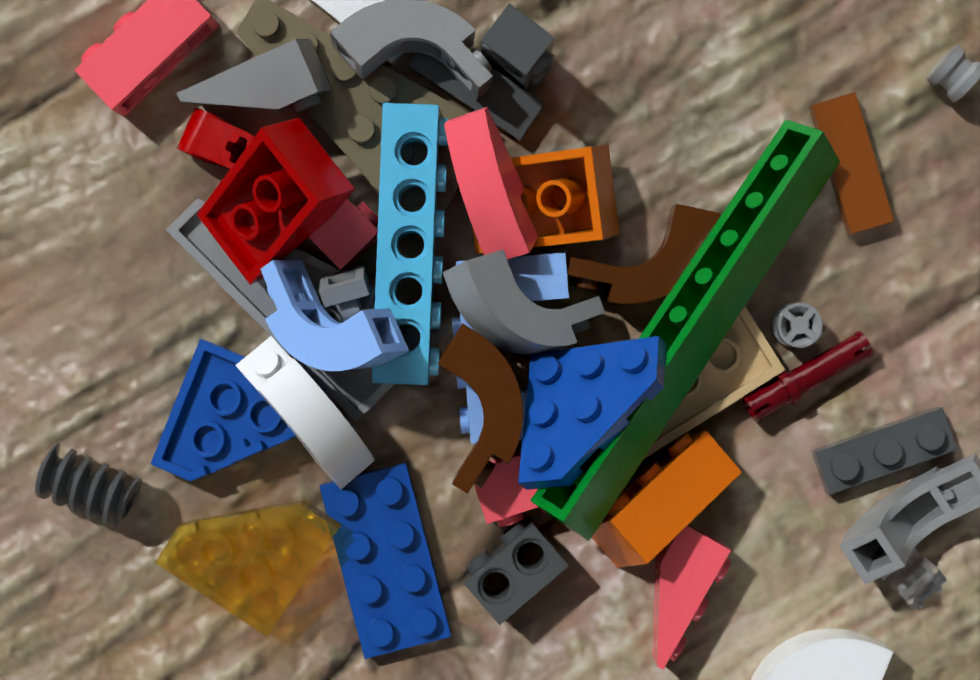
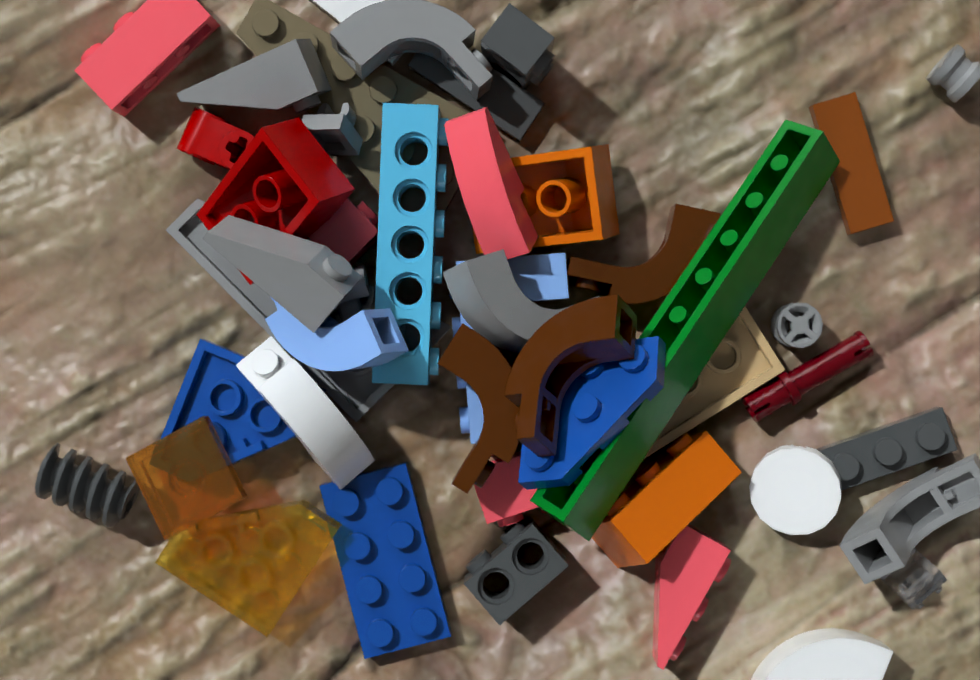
none -> clear orange tile [126,416,248,540]
none -> light grey slope [202,215,362,333]
none -> light grey tile [302,103,363,155]
none -> reddish brown arch [504,294,637,457]
none -> white tile [749,445,842,535]

